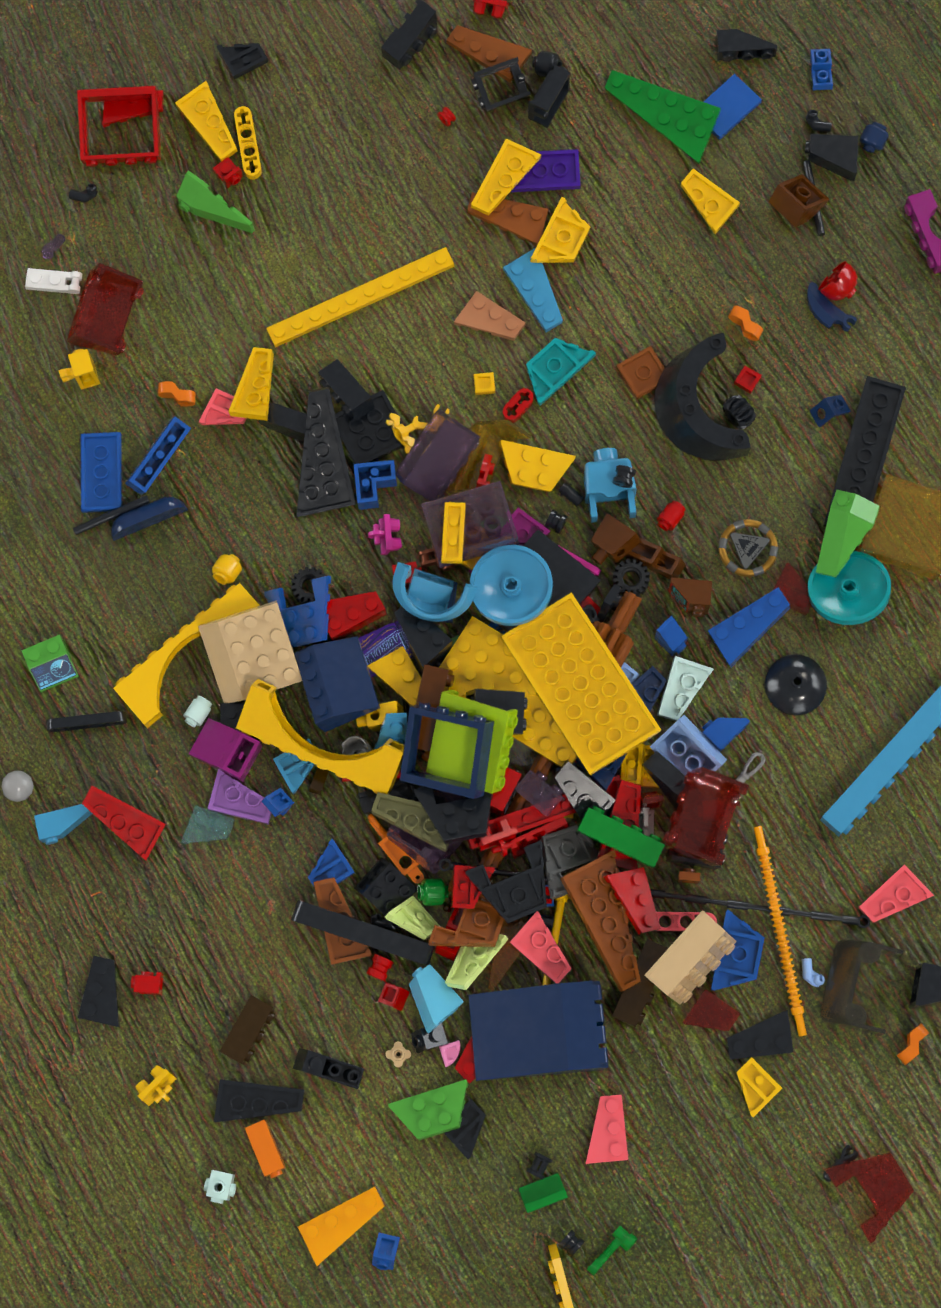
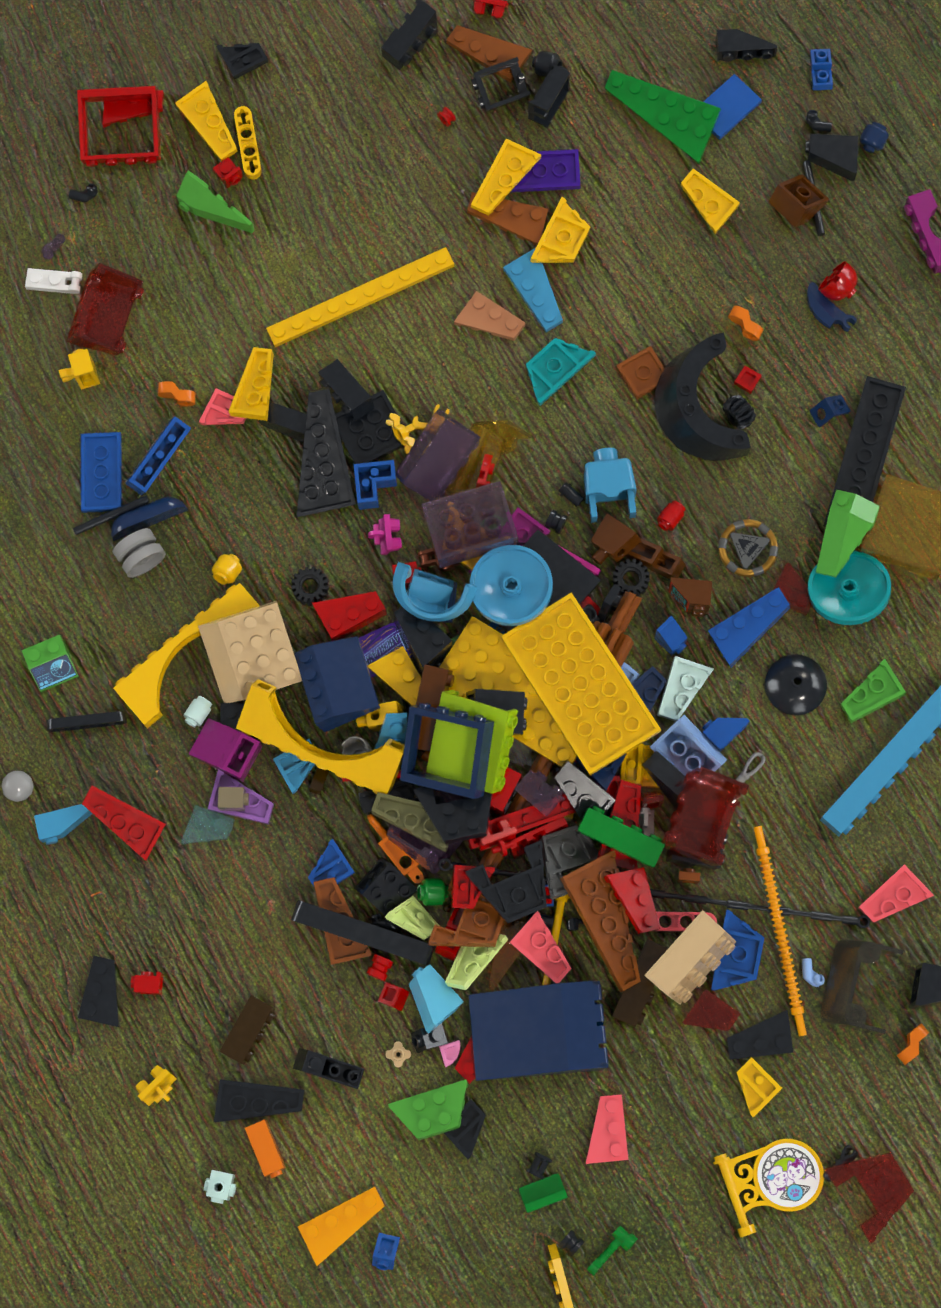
blue bracket [262,788,294,817] -> none
blue wing [264,576,331,648] -> none
yellow tile [441,502,466,564] -> none
yellow tile [474,372,495,395] -> none
yellow wing [499,440,576,492] -> none
red beam [503,388,534,423] -> none
black wheel [612,465,636,488] -> none
none -> light grey wheel [112,528,166,578]
none -> dark tan brick [218,787,249,811]
none -> black hand [567,918,584,931]
none -> piece [713,1139,824,1238]
none -> bright green wing [841,659,906,723]

